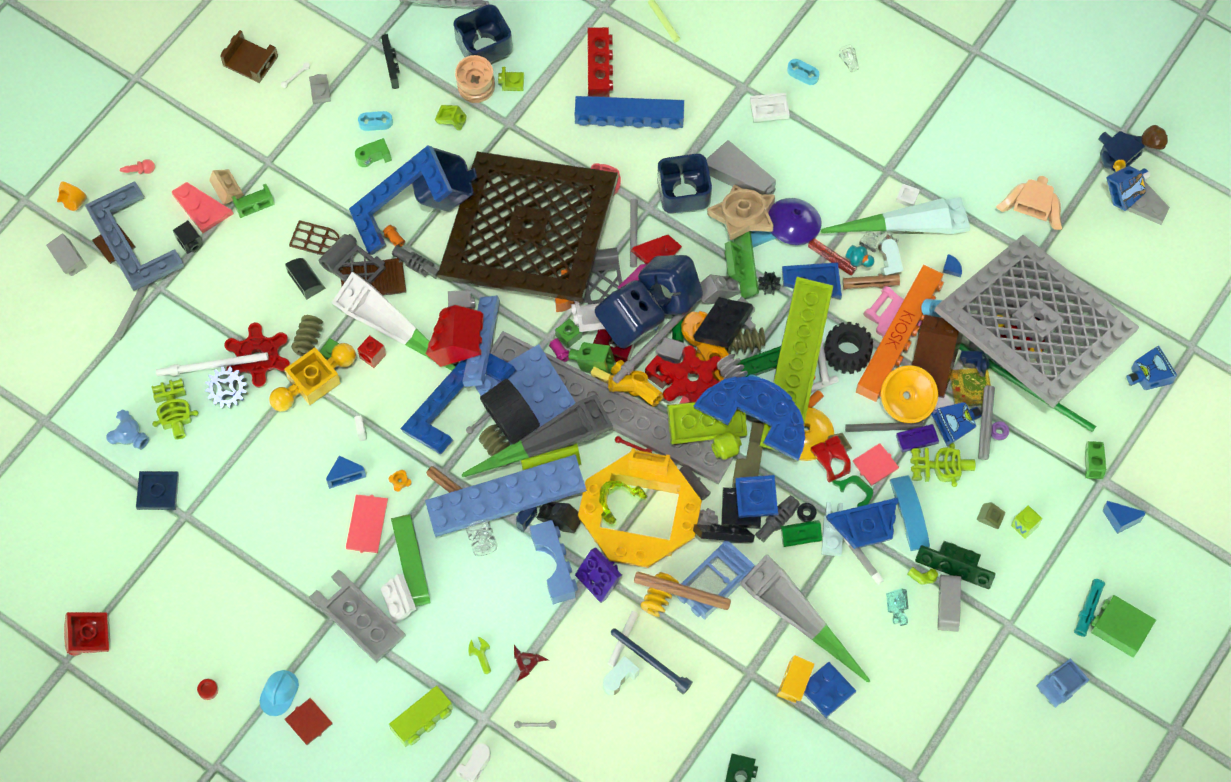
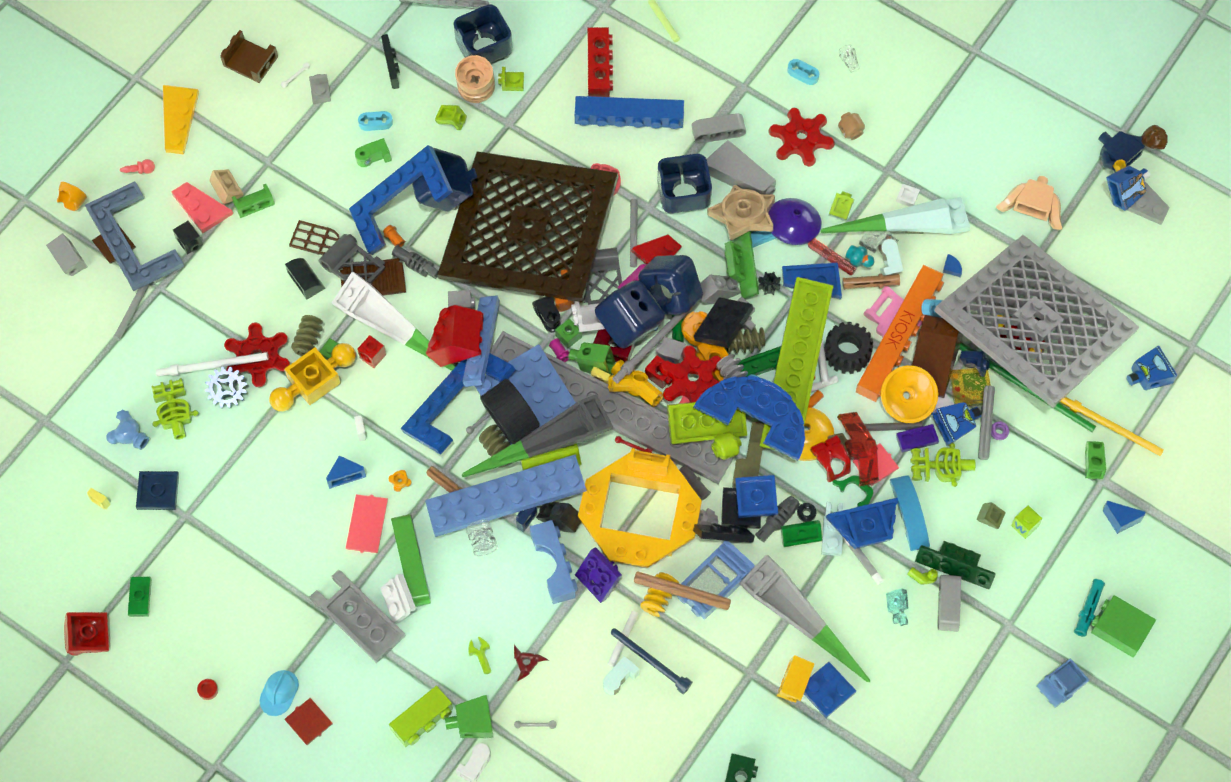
clear neon green helmet [599,480,648,524] -> none
white plate [750,93,790,122] -> none
none -> light yellow tile [87,488,111,510]
none -> green plate [128,576,152,617]
none -> yellow wing [163,85,199,155]
none -> bright green torso [445,695,493,738]
none -> black piece [532,296,561,333]
none -> light grey beam [691,113,746,143]
none -> red plate [768,108,835,167]
none -> lime bracket [829,191,855,220]
none -> clear red plate [837,412,879,486]
none -> medium nougat head [838,112,865,140]
none -> yellow bar [1060,397,1164,456]

